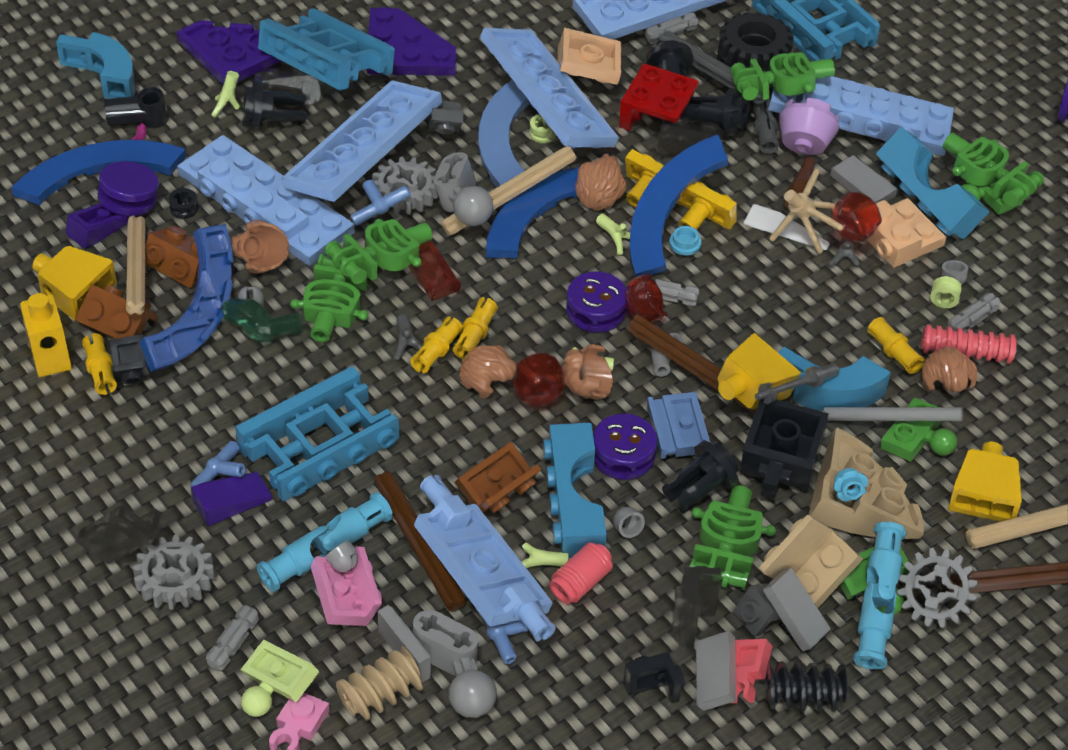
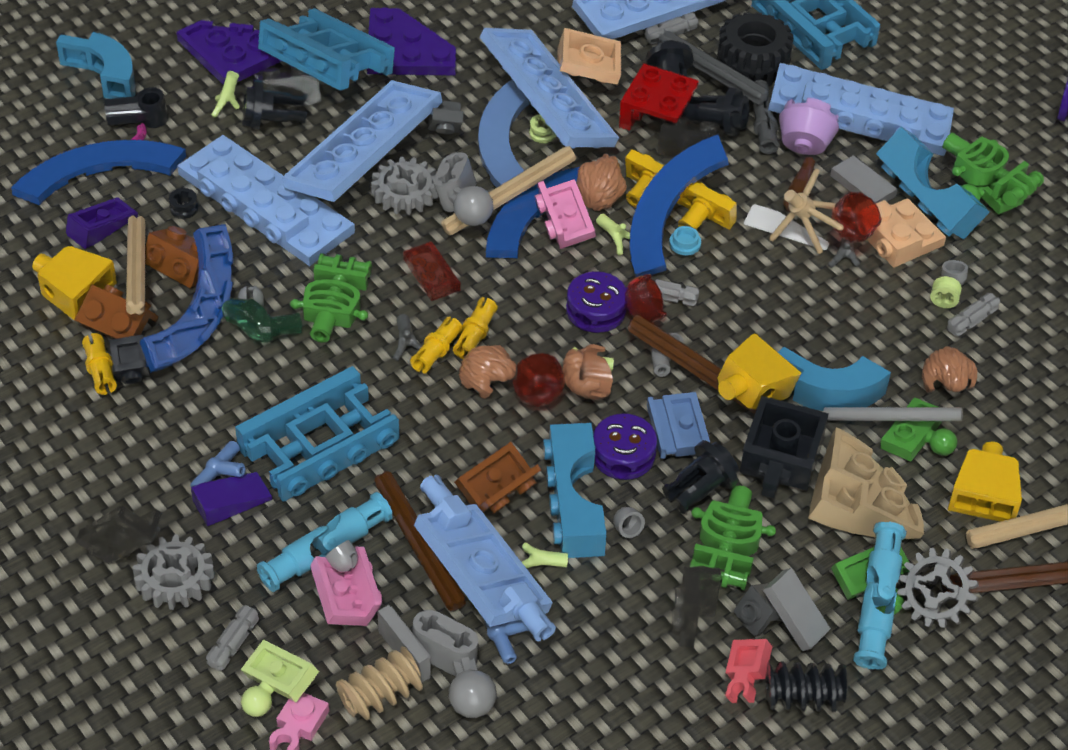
yellow torso [20,293,72,378] -> none
dark purple head [97,161,159,216] -> none
nougat hair [231,220,289,274] -> none
bright green torso [325,219,432,284] -> none
medium blue piece [351,180,411,226] -> none
coral head [549,542,613,604] -> none
black bracket [623,652,685,703] -> none
light grey tile [696,631,736,711] -> none
bright green torso [730,52,835,101] -> none
flat silver piece [755,363,839,404] -> none
tan bracket [759,514,863,608] -> none
medium azure plate [833,468,868,502] -> none
yellow pin [867,317,925,374] -> none
coral piece [921,324,1017,364] -> none
none -> bright pink bracket [535,179,596,249]

